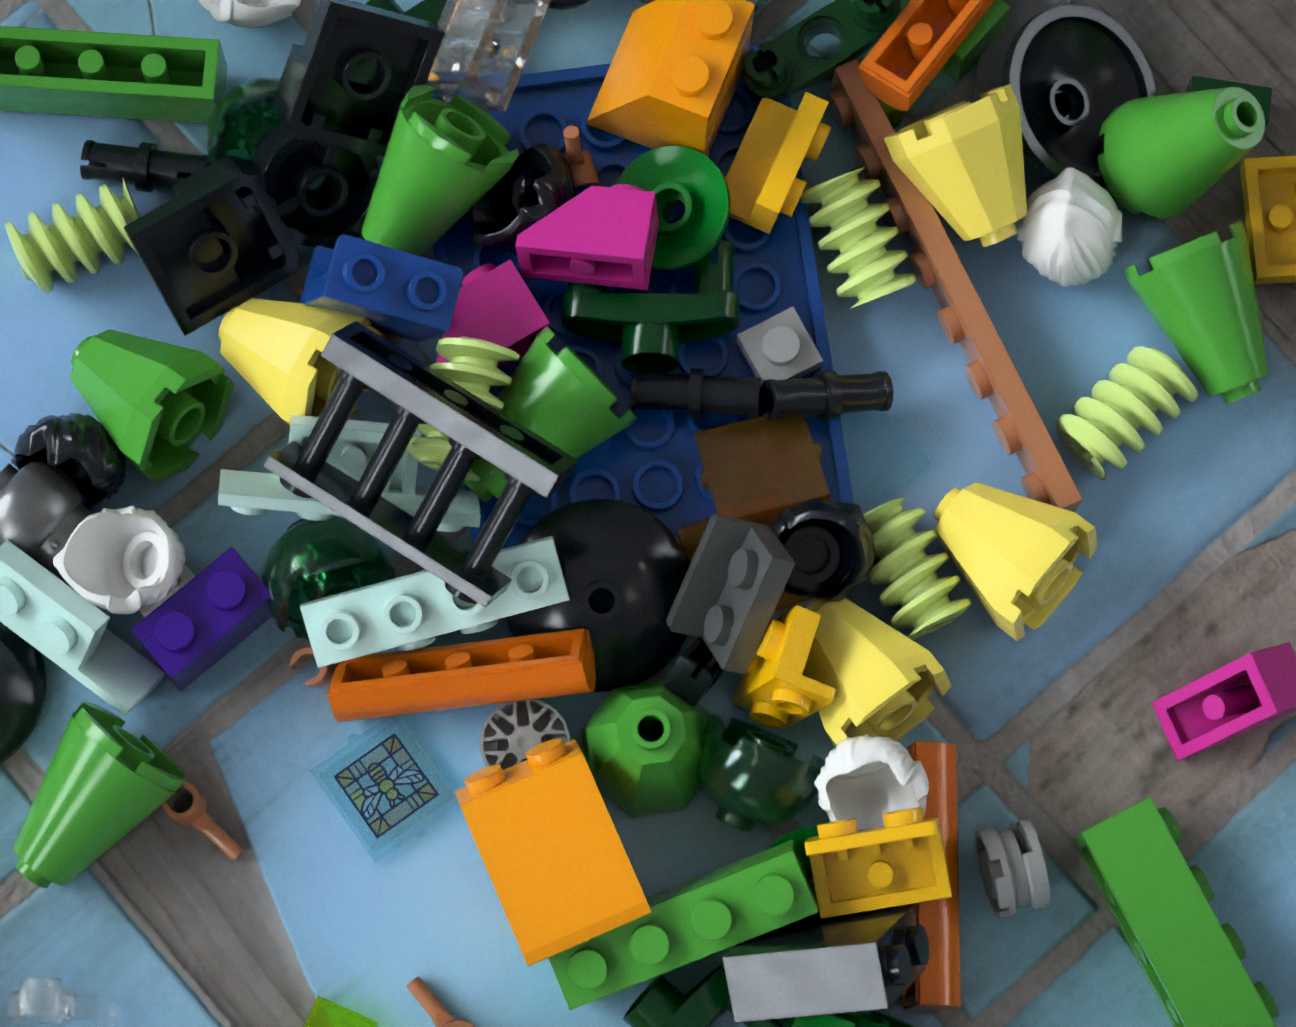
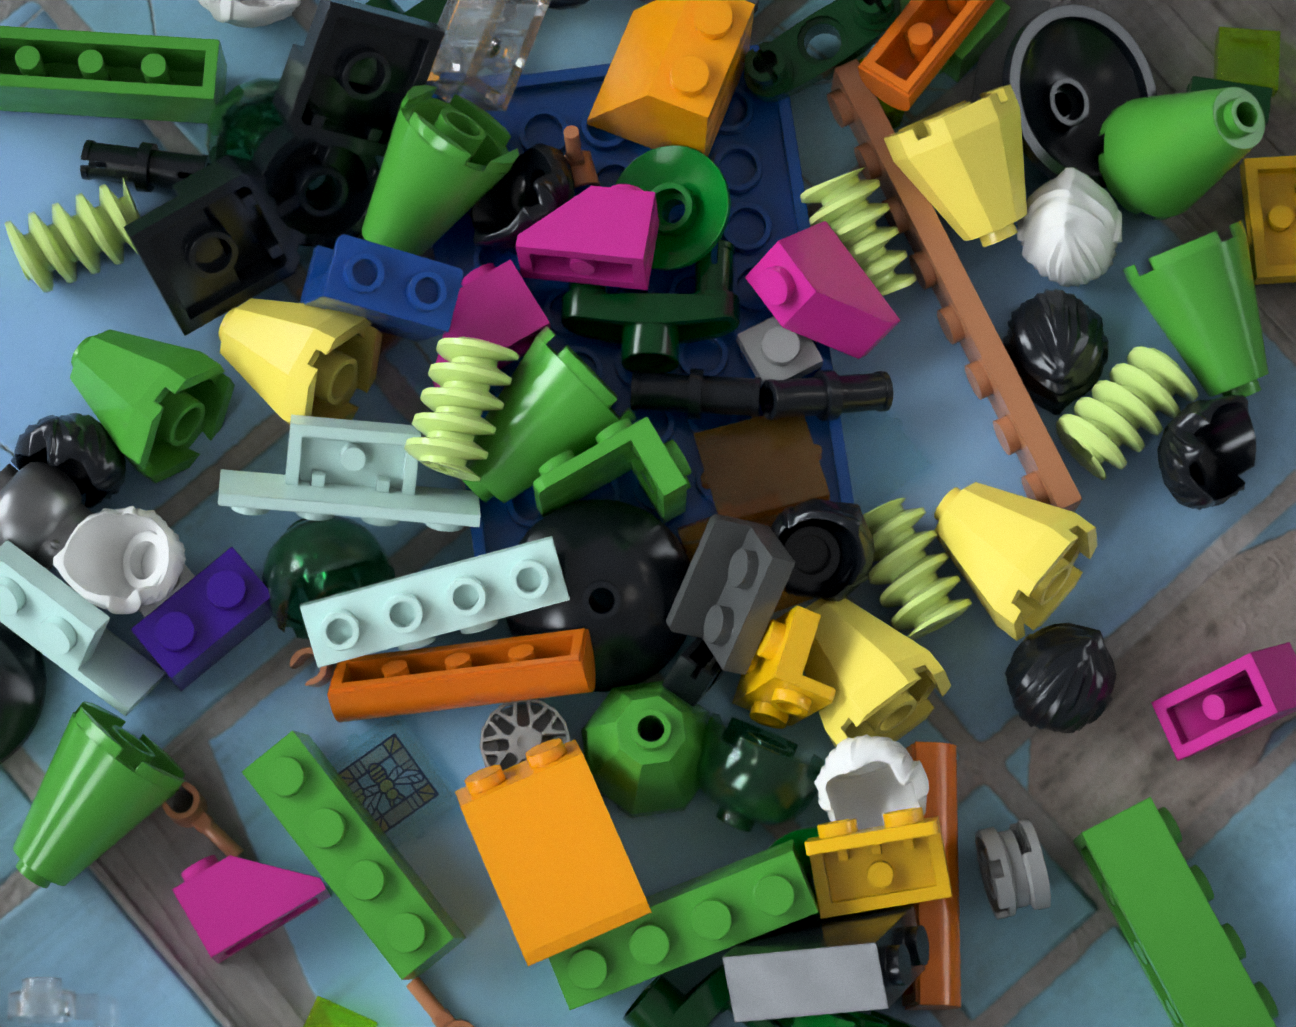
black fence [263,321,579,608] -> none
yellow bracket [725,92,831,234] -> none
none -> dark pink slope [172,855,332,964]
none -> bright green brick [242,730,466,980]
none -> bright green bracket [533,417,692,523]
none -> dark pink slope [745,221,901,359]
none -> black hair [1003,289,1109,415]
none -> black hair [1005,623,1116,733]
none -> black hair [1157,394,1256,510]
none -> clear neon green tile [1214,27,1281,97]

